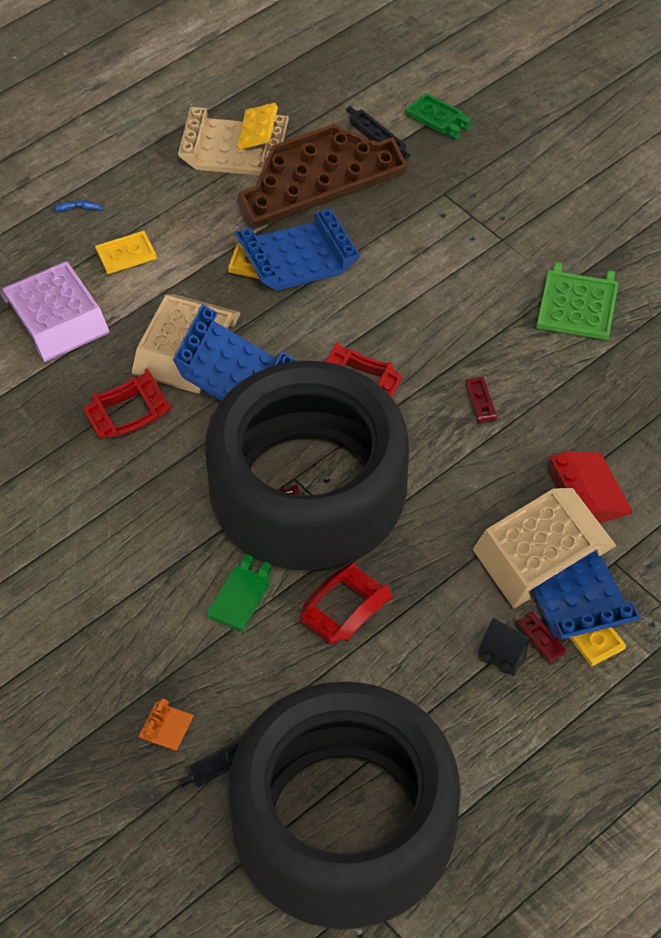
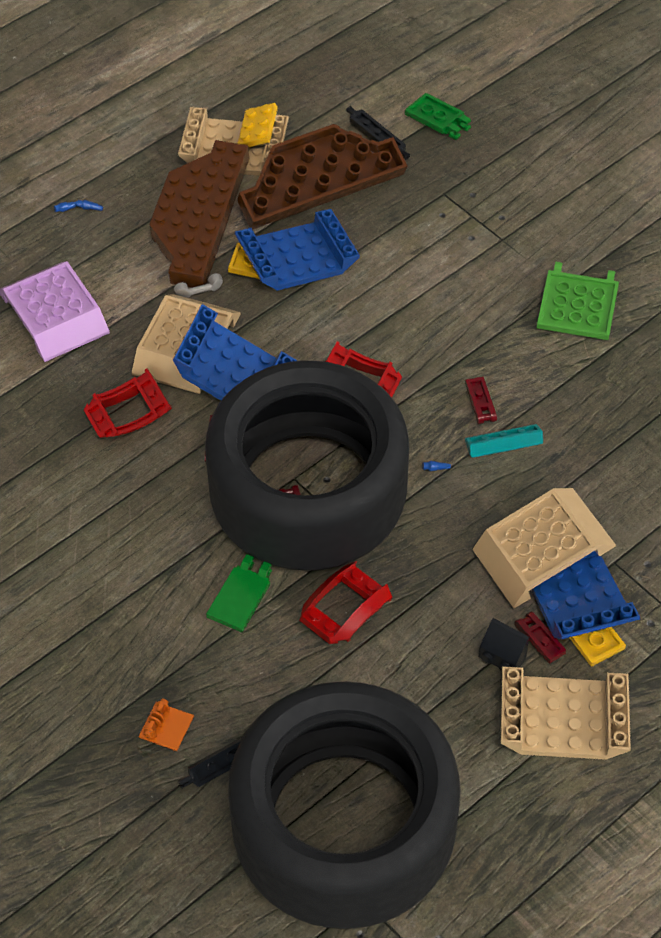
yellow plate [95,231,157,274] -> none
red slope [548,451,633,523] -> none
none -> reddish brown brick [149,140,249,288]
none -> light grey bar [174,273,223,298]
none -> blue piece [422,461,451,471]
none -> teal slope [465,424,543,458]
none -> tan slope [501,667,631,760]

